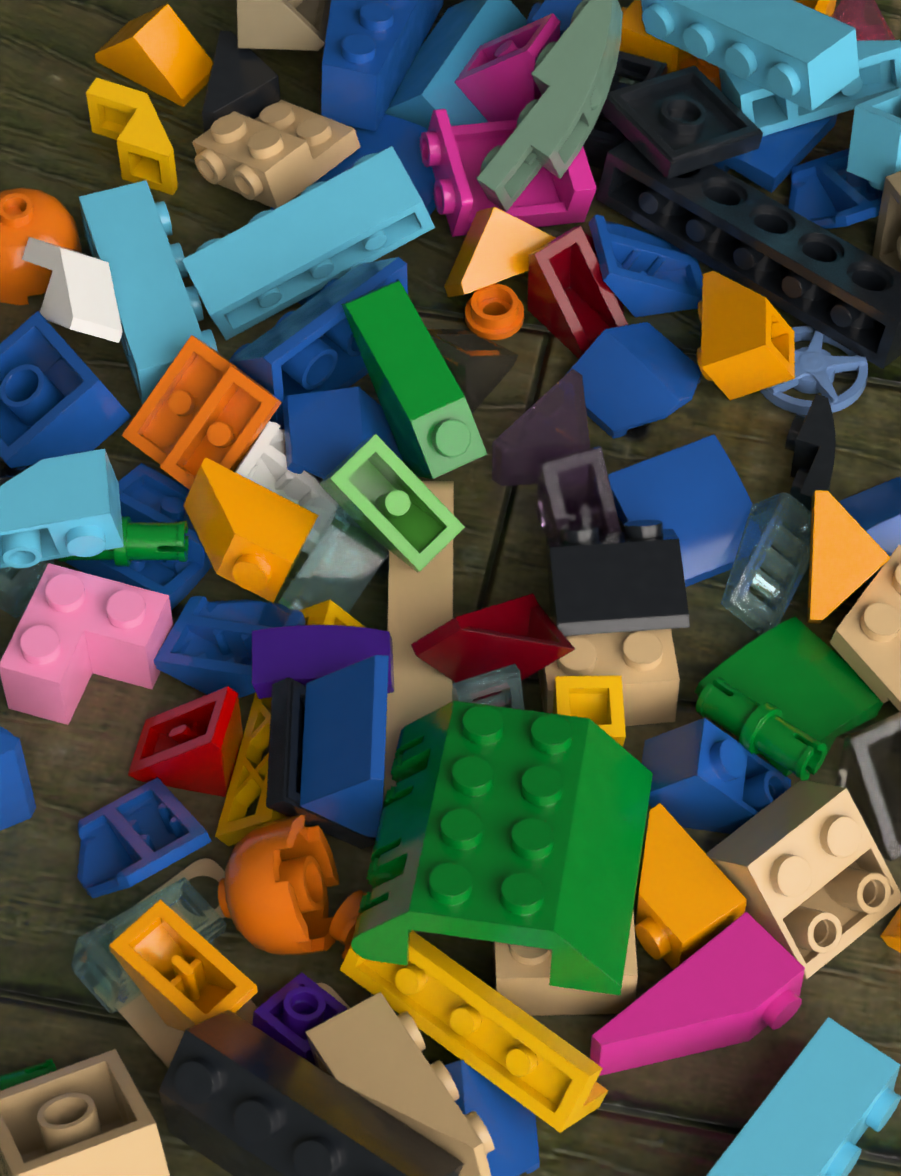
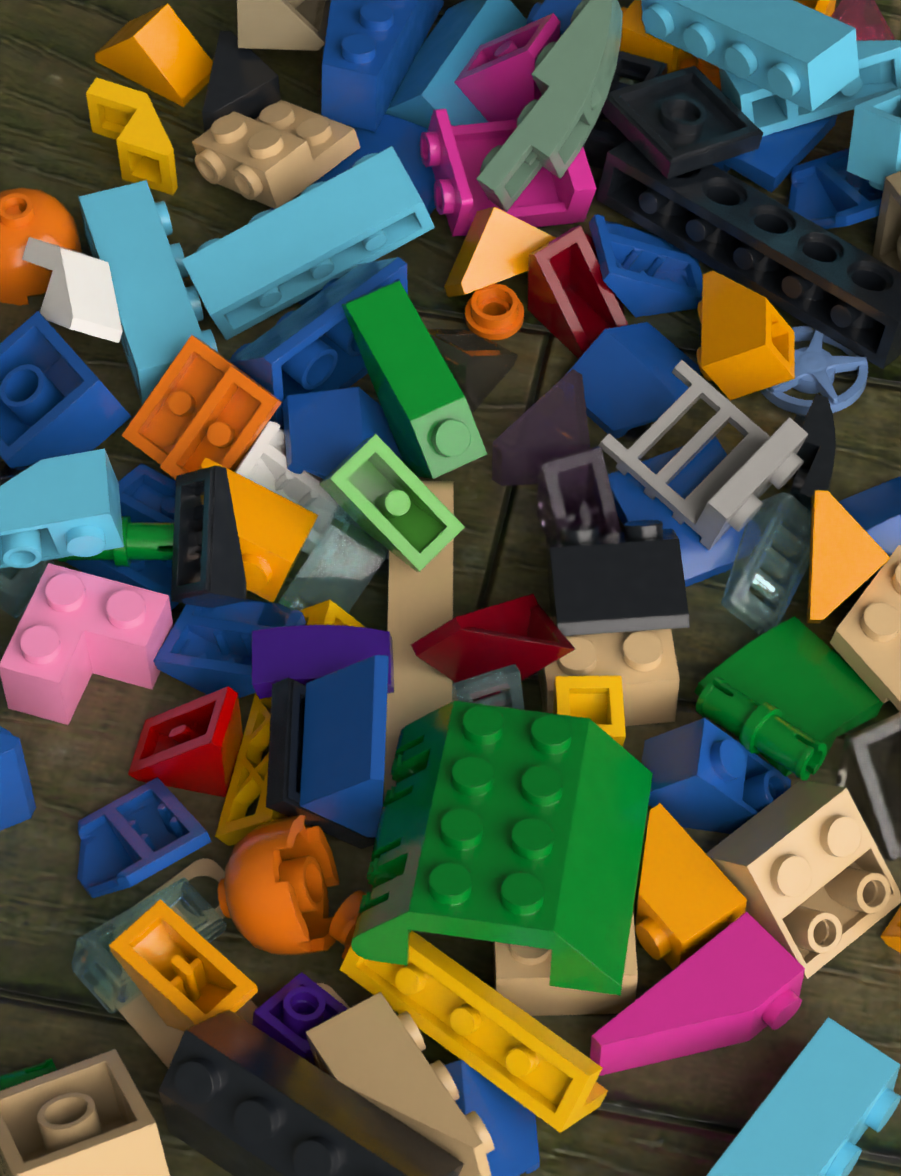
none -> black slope [171,465,247,608]
none -> light grey plate [599,360,808,550]

